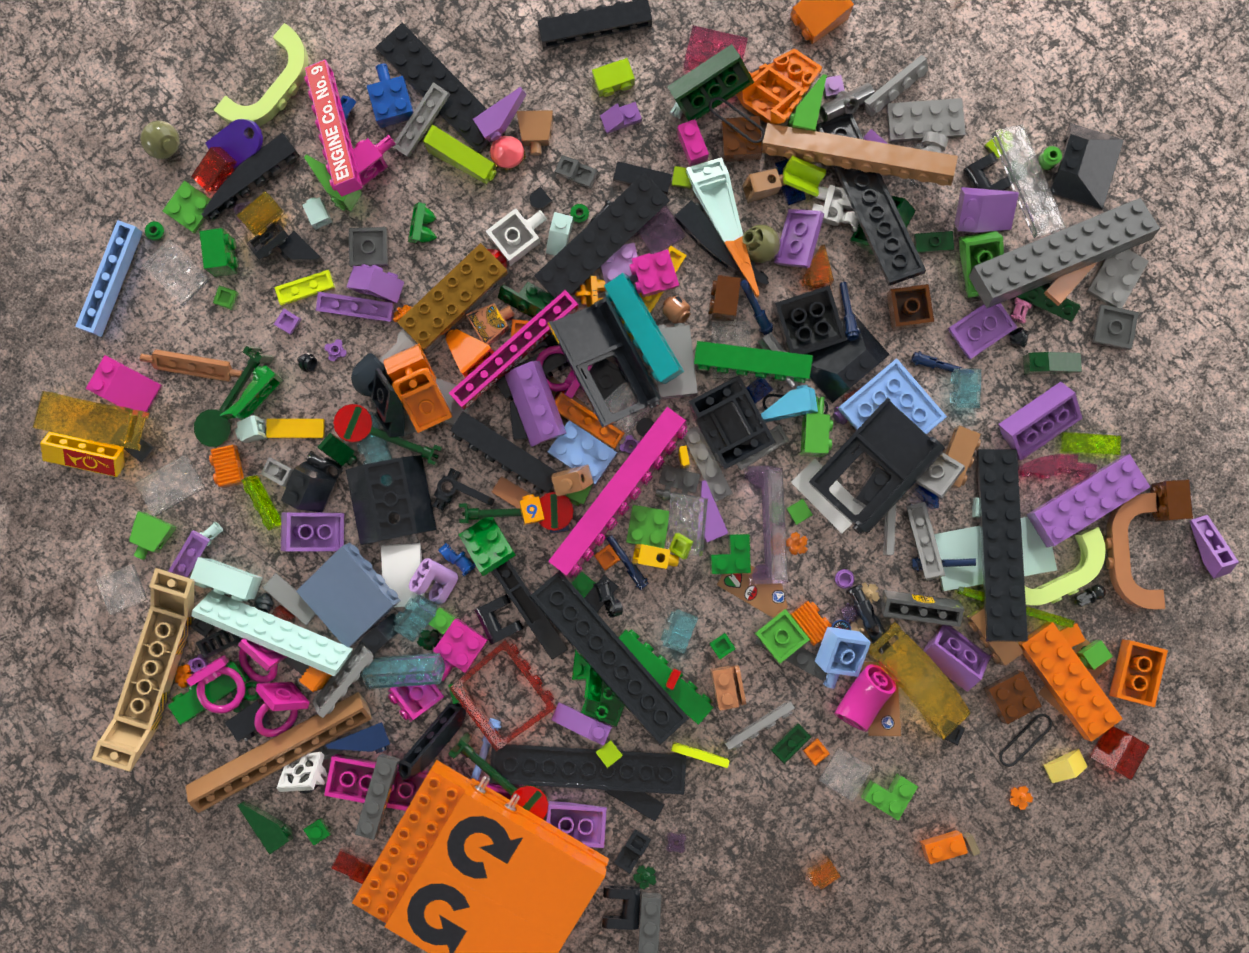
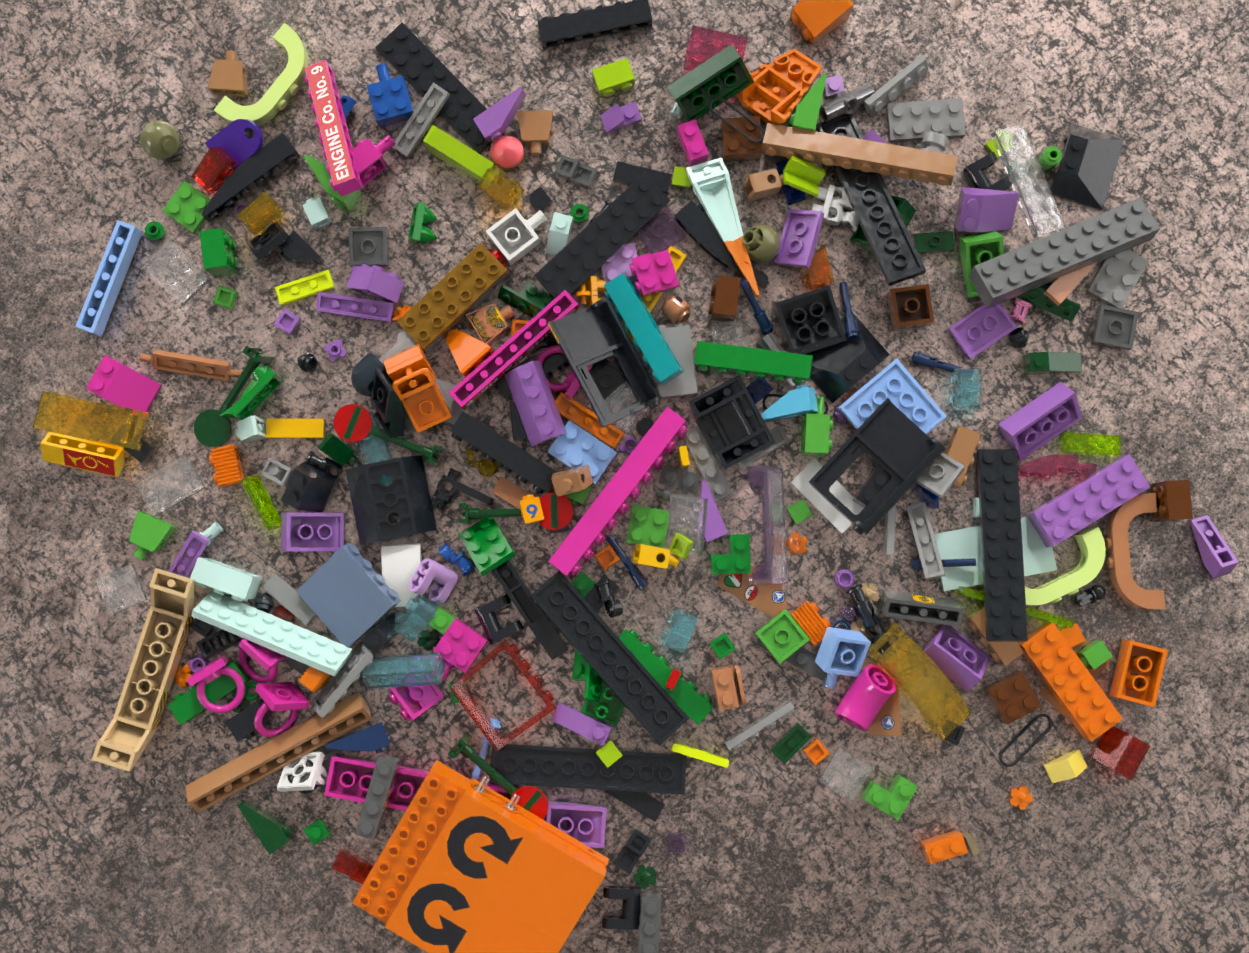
black brick [398,703,467,780] -> none
clear orange brick [808,857,841,890] -> none
none -> medium nougat torso [208,50,248,97]
none -> clear yellow plate [465,446,498,477]
none -> clear yellow brick [477,167,524,209]

